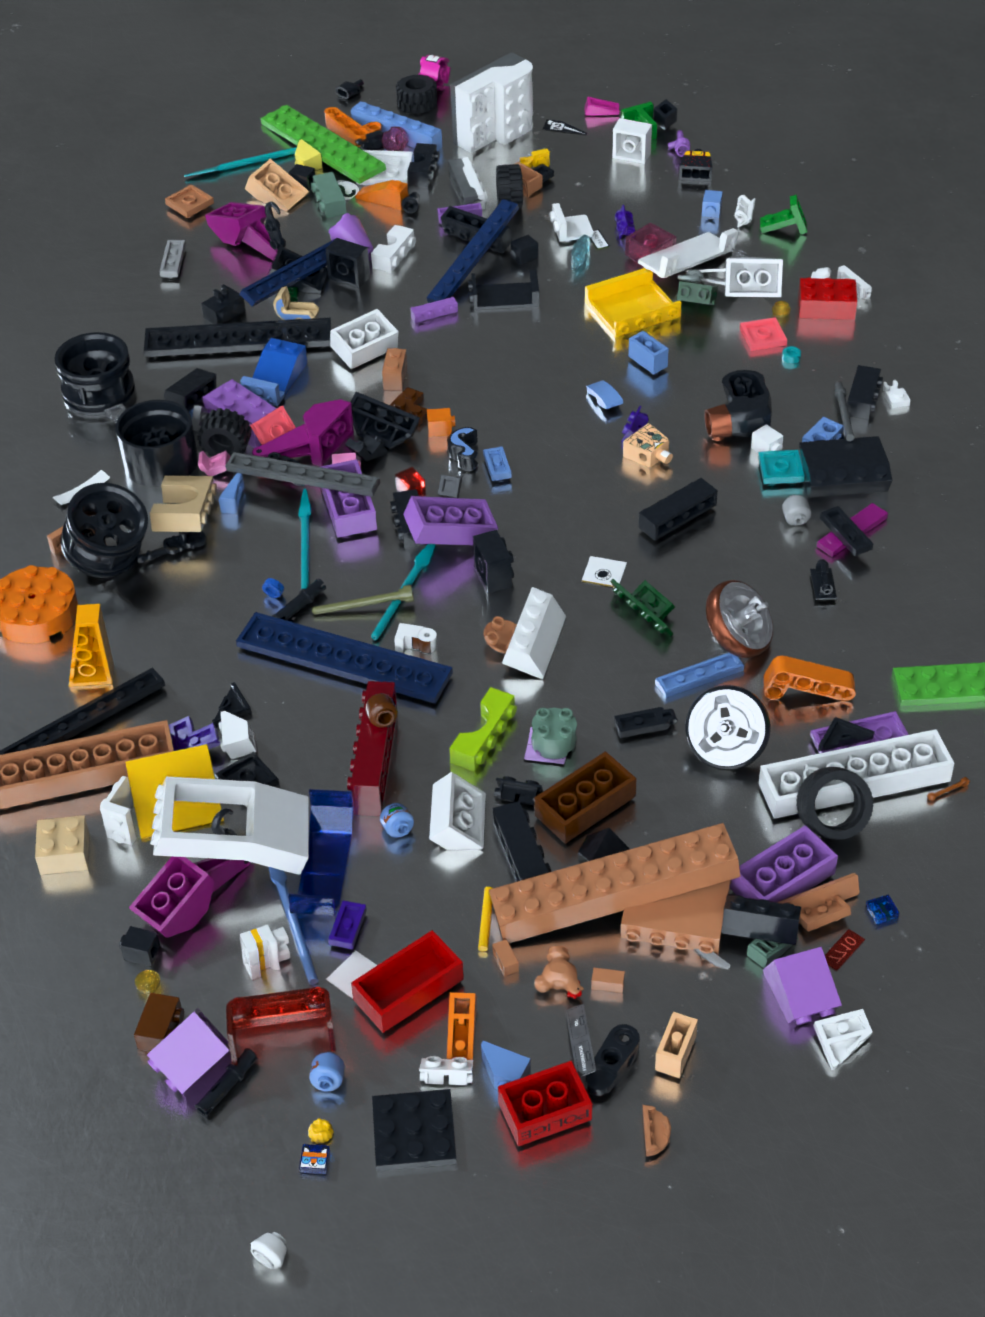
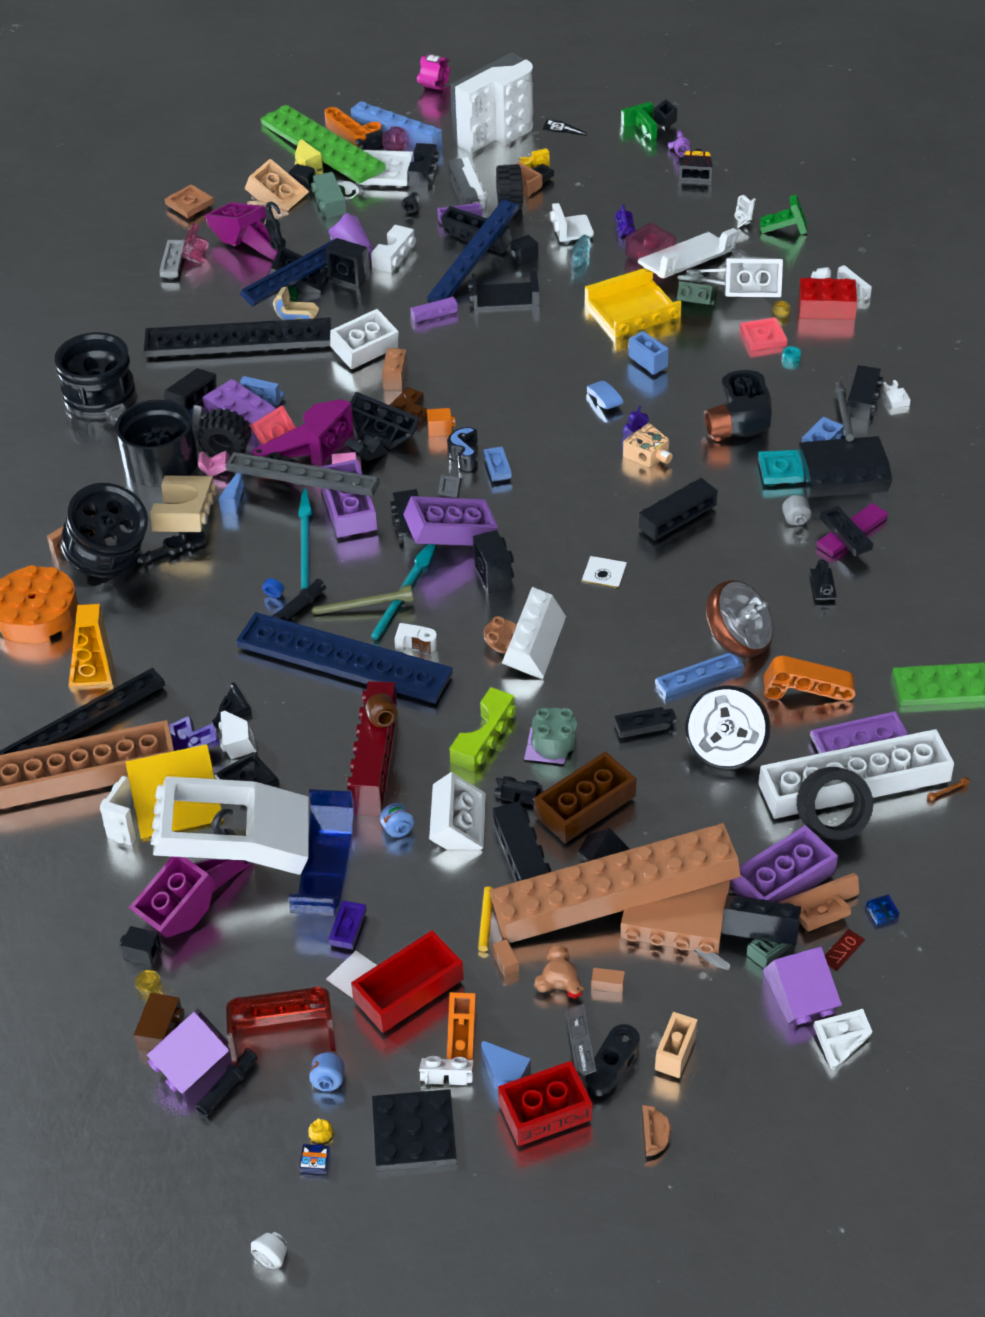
tan brick [35,815,89,875] -> none
white sticker [53,470,110,505] -> none
teal piece [184,147,297,177] -> none
black brick [201,284,246,324] -> none
white hips [240,925,290,981] -> none
blue slope [252,338,307,397] -> none
medium blue piece [269,867,319,985] -> none
black piece [336,79,364,99] -> none
orange slope [355,180,408,210] -> none
clear red brick [395,467,426,497] -> none
black tyre [396,75,437,114] -> none
dark pink slope [584,97,620,116] -> none
white sticker [590,229,610,249] -> none
dark green bracket [610,579,675,637] -> none
white brick [613,118,652,164] -> none
medium blue brick [702,190,723,218] -> none
white brick [751,424,783,452] -> none
black tile [818,717,875,751] -> none
none -> clear pink panel [181,223,209,265]

